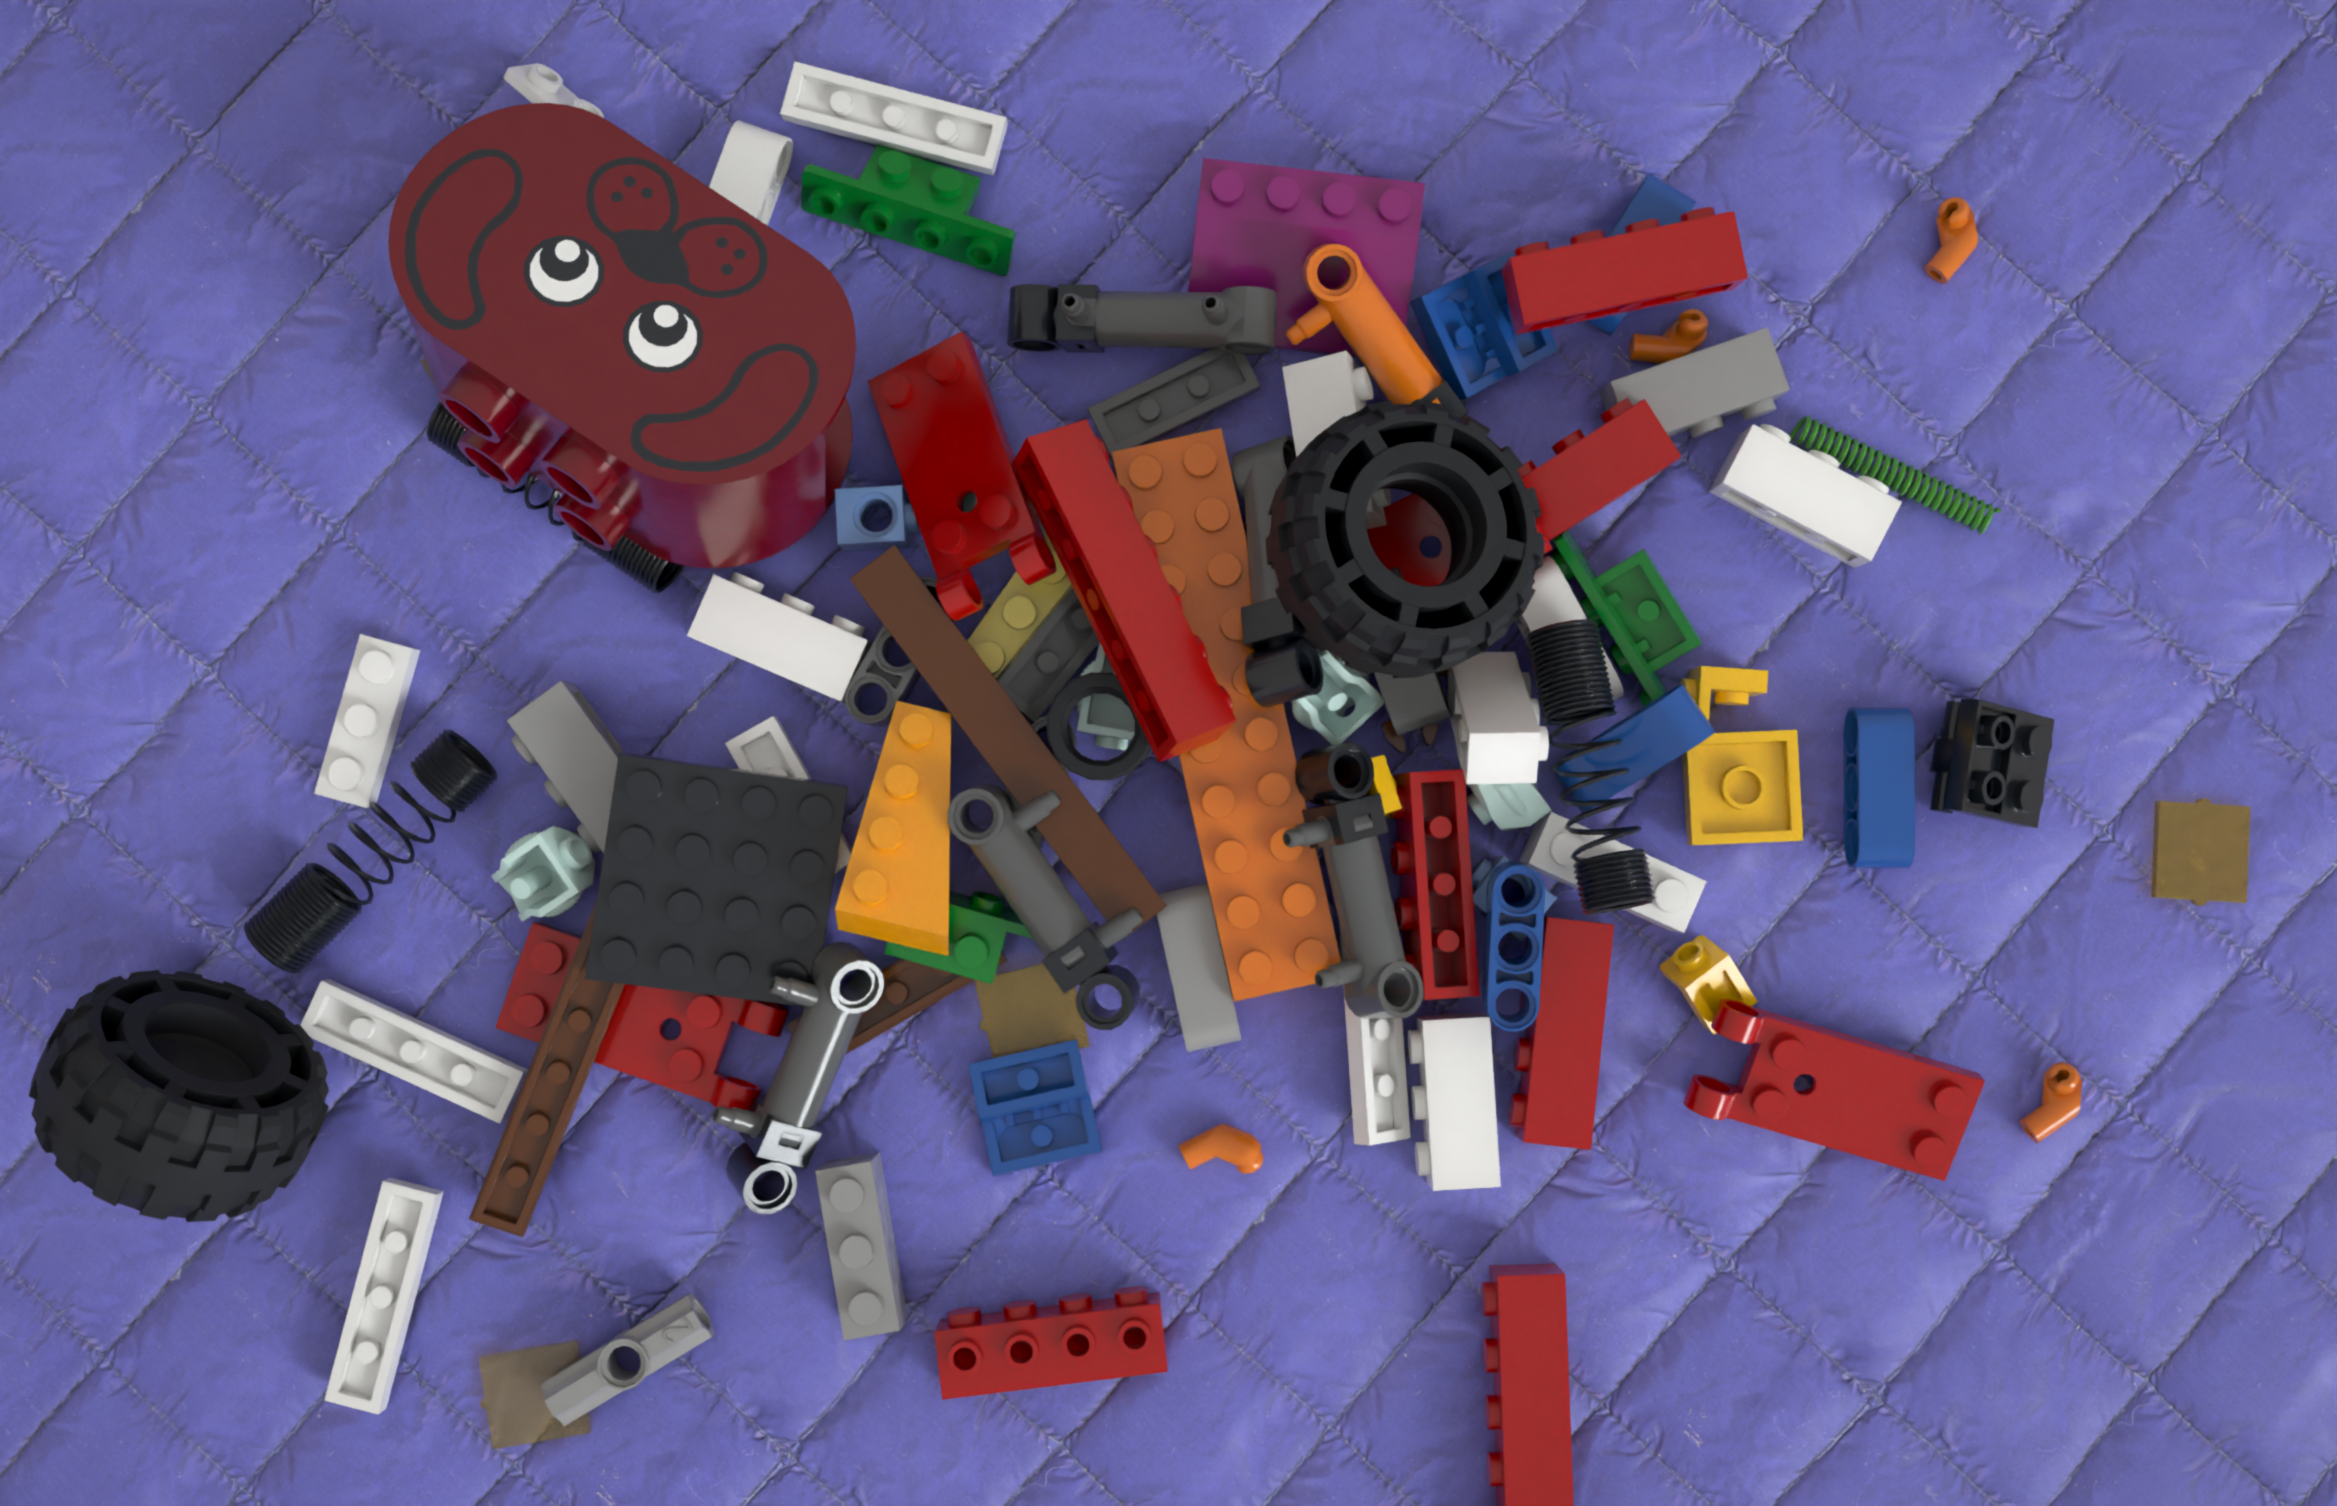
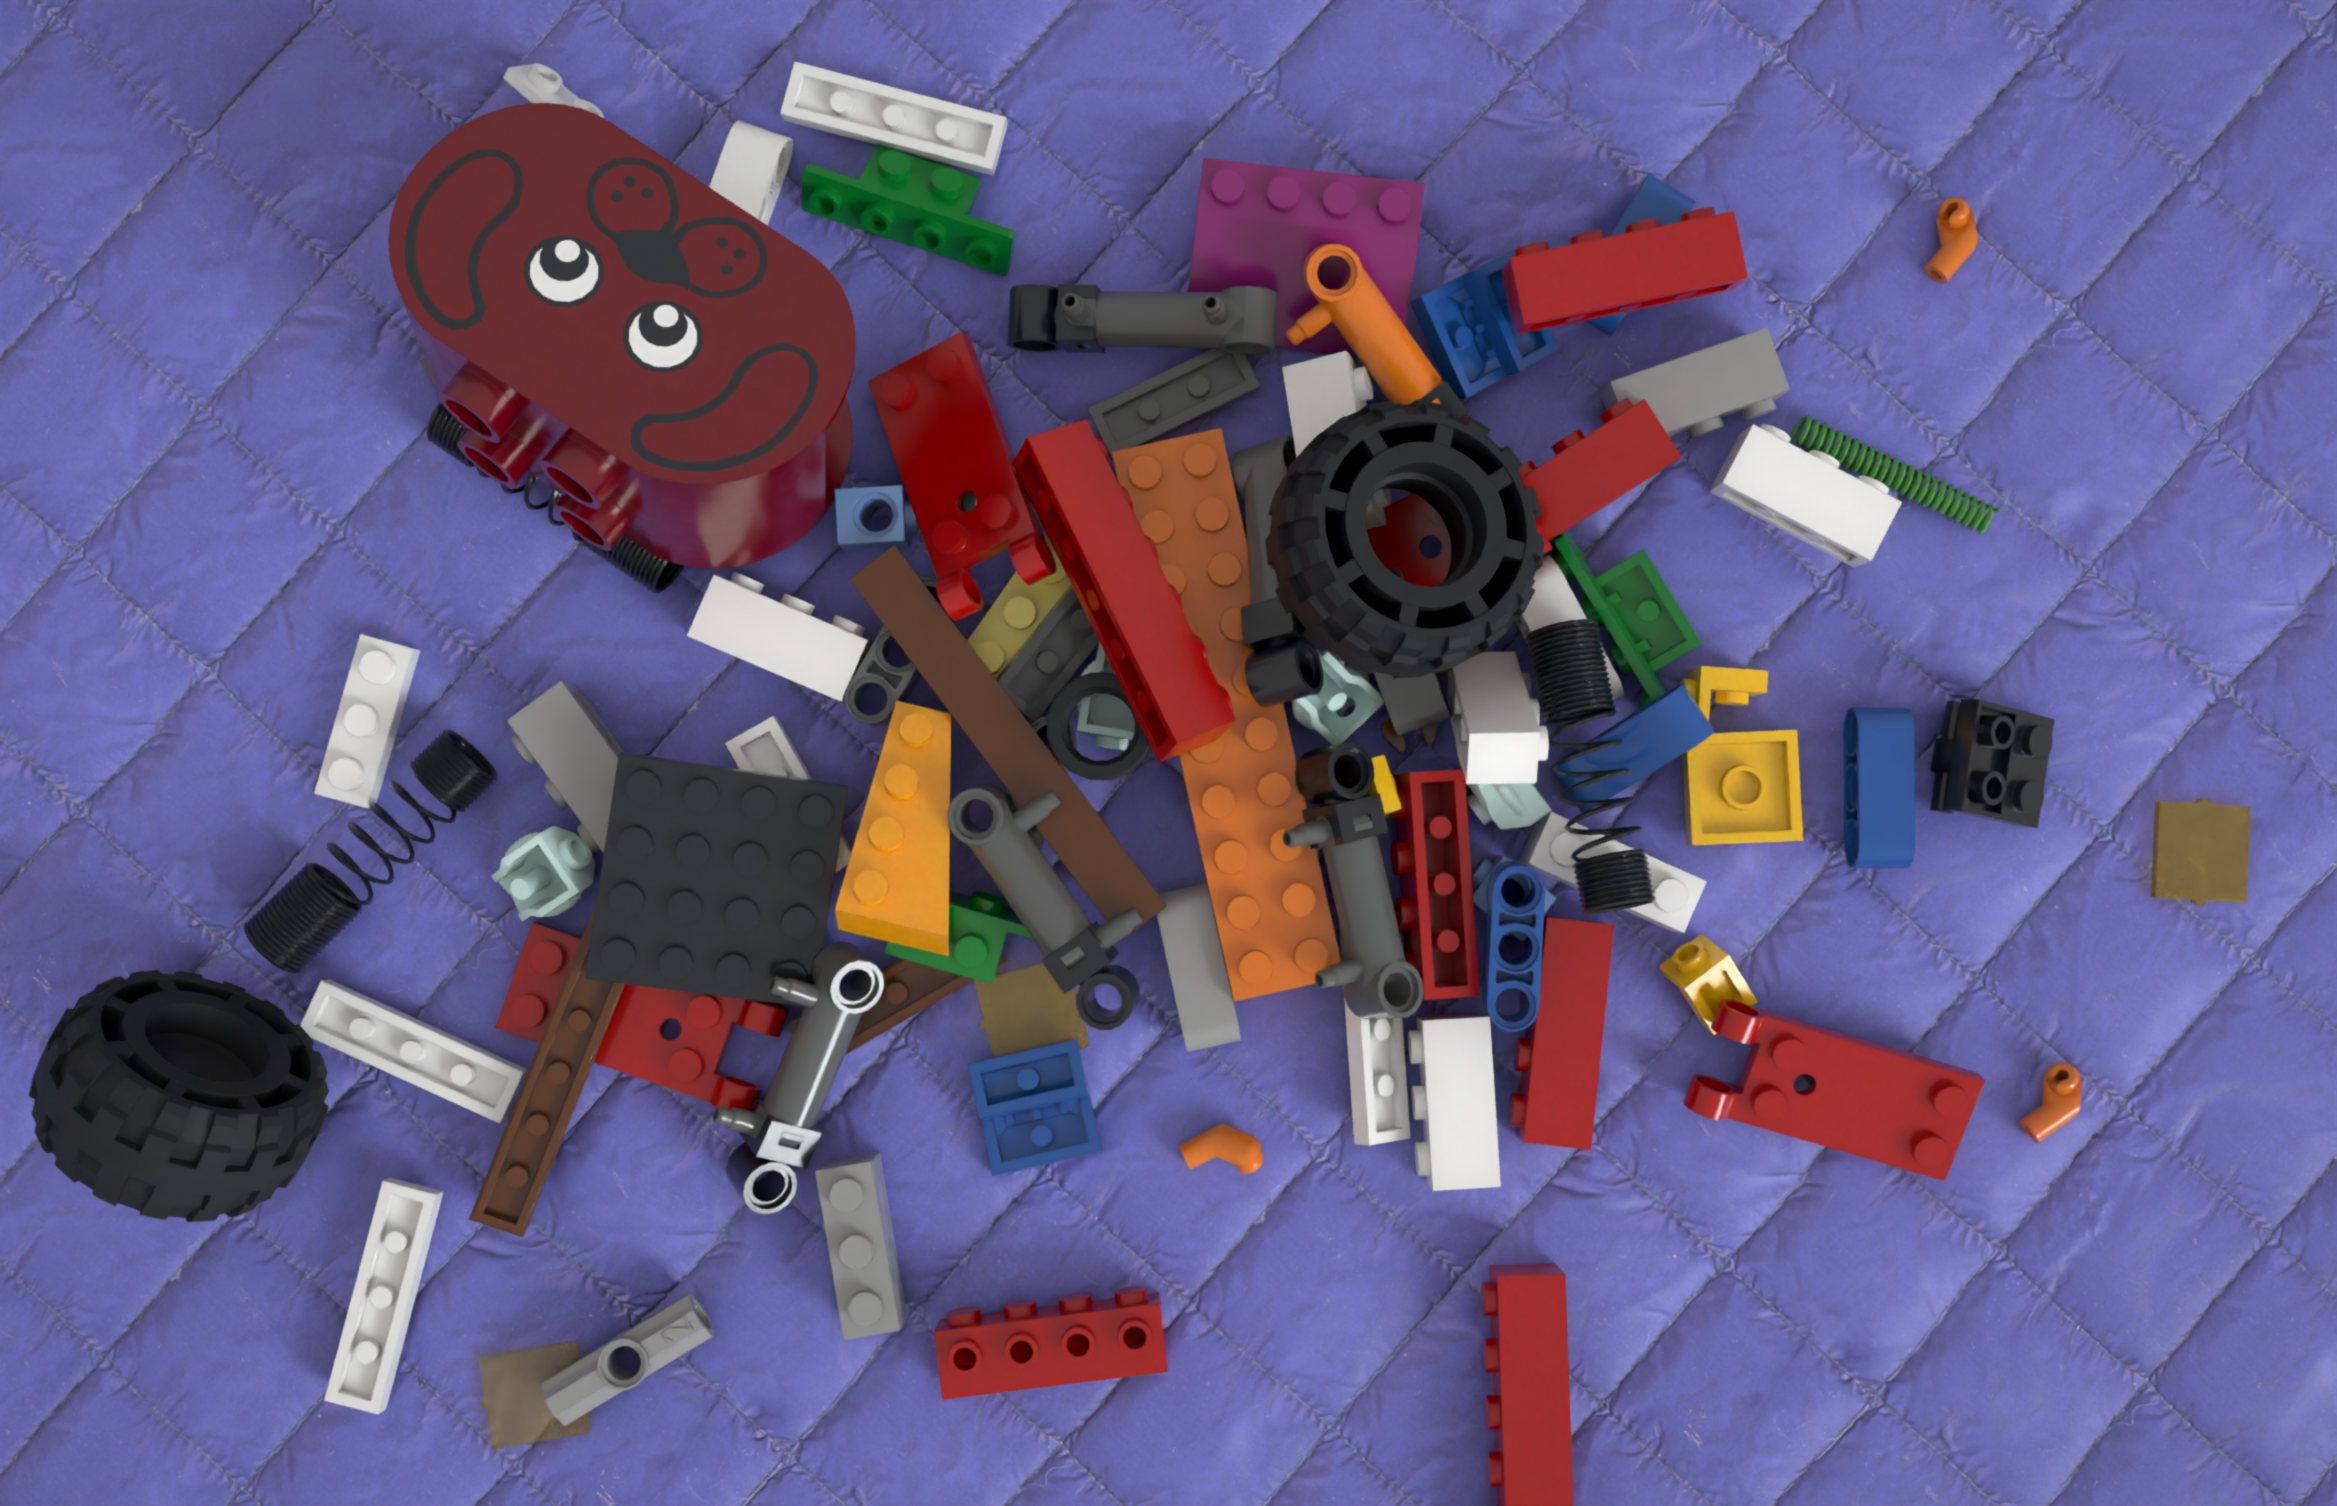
orange arm [1628,309,1708,364] -> none

